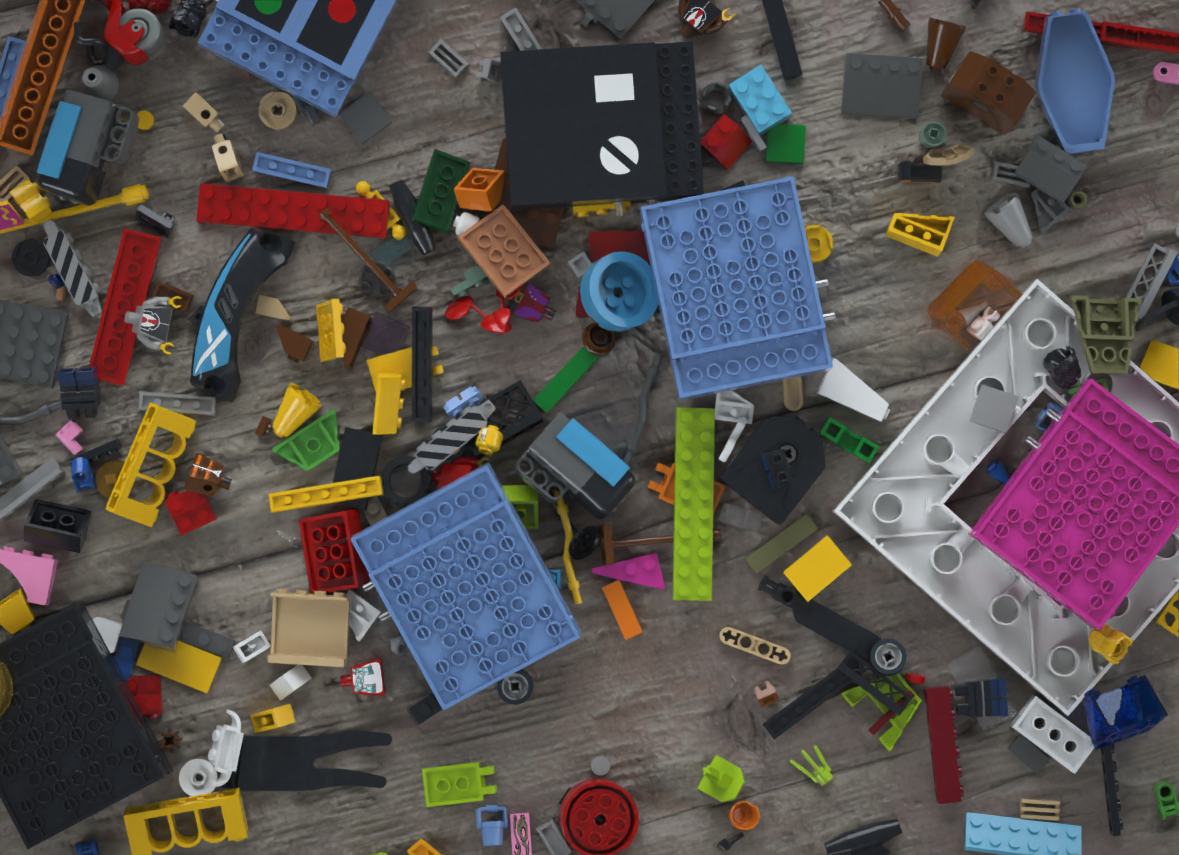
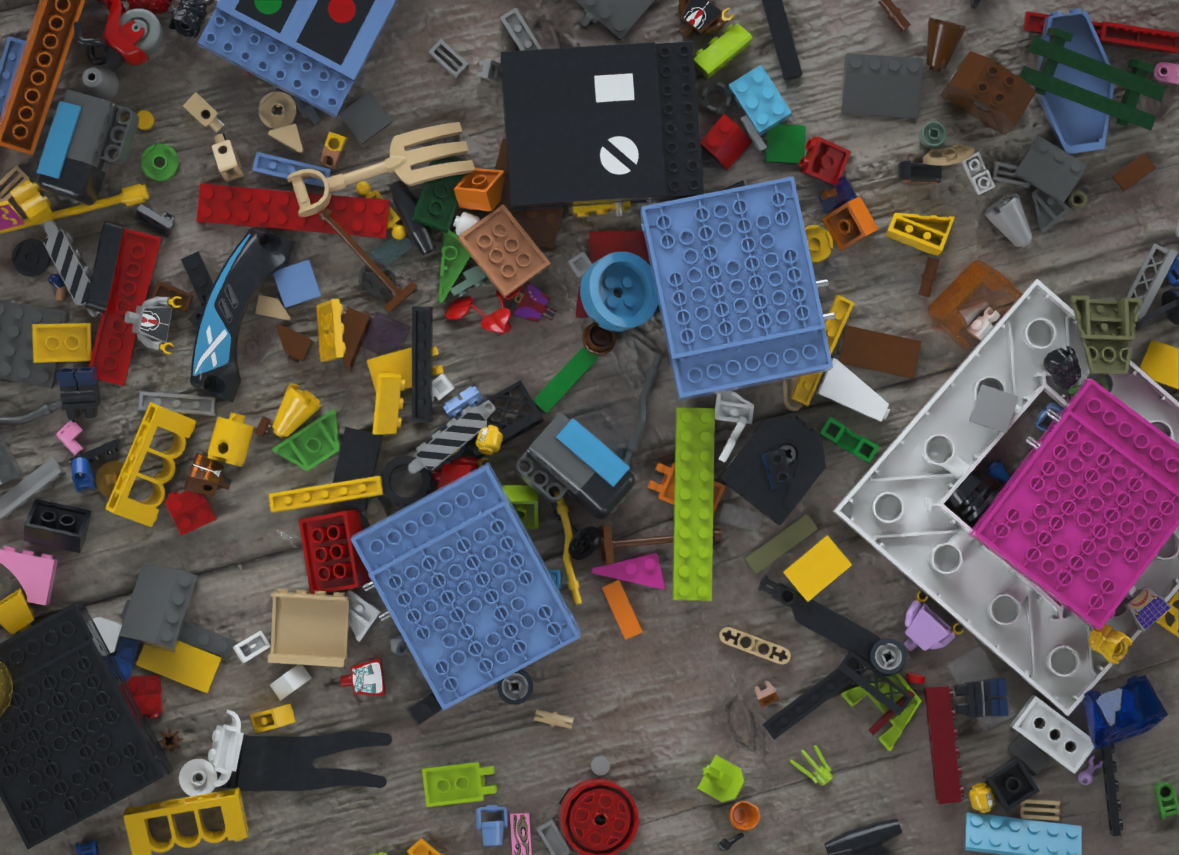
none -> yellow tile [32,323,92,363]
none -> black beam [85,220,124,313]
none -> bright green tile [141,144,180,182]
none -> black hinge [181,251,214,306]
none -> yellow cylinder [207,412,255,467]
none -> tan slope [268,123,305,155]
none -> medium blue tile [273,260,321,308]
none -> tan piece [287,122,475,217]
none -> leg [319,132,348,170]
none -> white plate [432,373,455,403]
none -> bright green wing [438,230,471,304]
none -> tan pin [534,709,574,729]
none -> lime slope [694,23,753,80]
none -> yellow tile [790,295,854,407]
none -> red plate [799,137,851,187]
none -> clear blue leg [818,175,857,212]
none -> orange slope [821,196,879,251]
none -> reddish brown tile [839,325,922,379]
none -> lavender torso [904,591,964,651]
none -> reddish brown pin [918,257,940,297]
none -> black wheel [946,471,997,523]
none -> white slope [961,151,995,195]
none -> yellow head [969,783,996,813]
none -> black brick [983,756,1040,812]
none -> dark green fence [1019,28,1166,131]
none -> lavender arm [1078,756,1103,785]
none -> reddish brown slope [1112,153,1156,192]
none -> torso [1124,585,1171,631]

